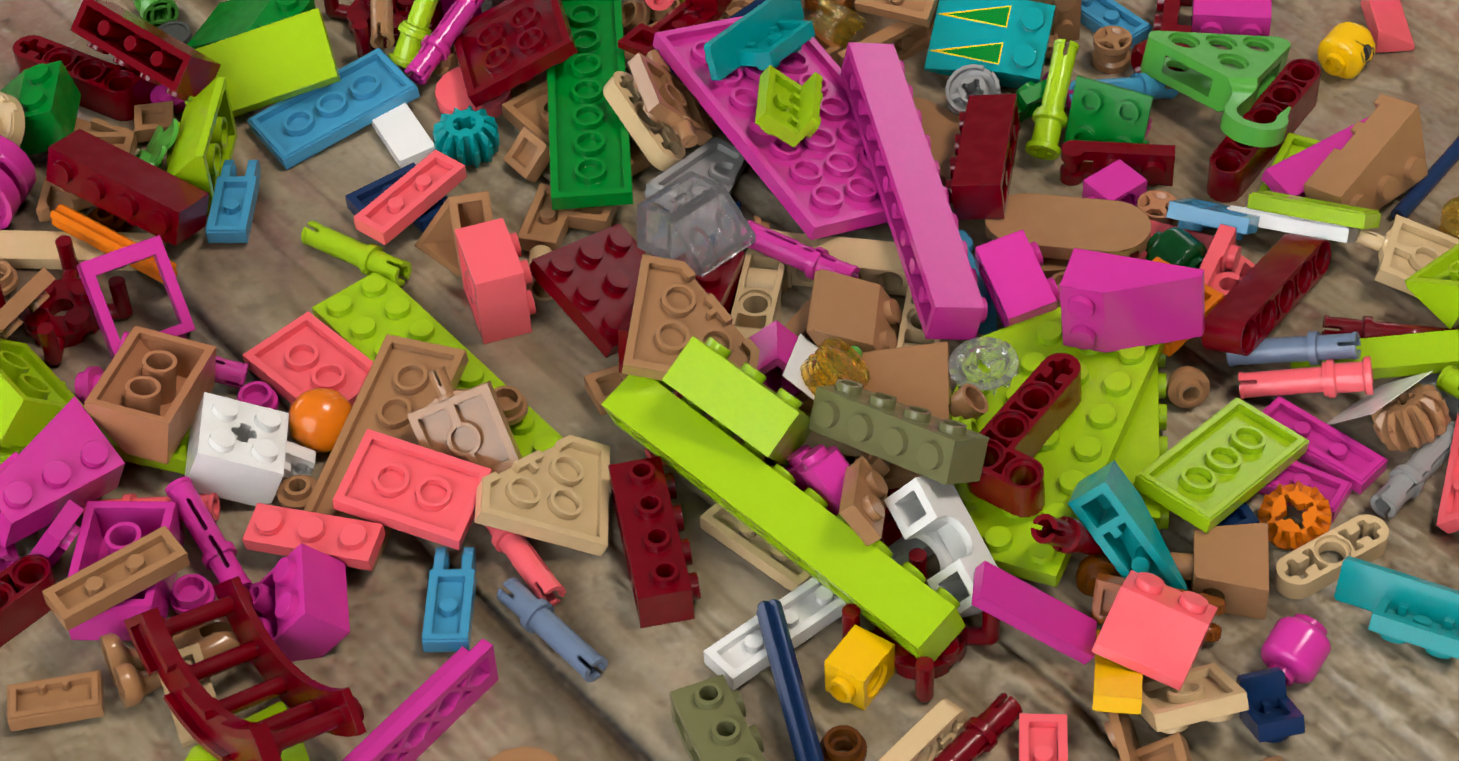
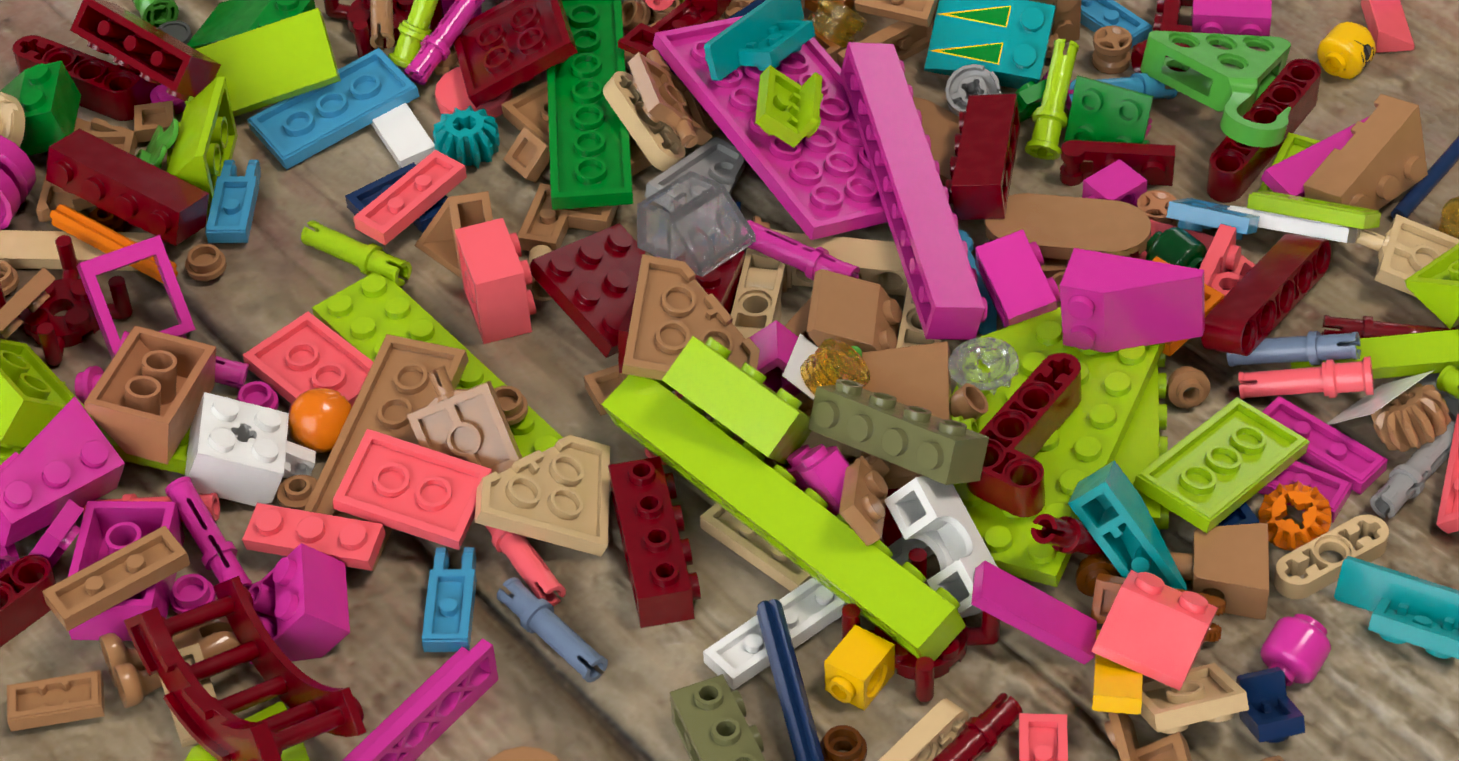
none -> medium nougat plate [185,244,227,281]

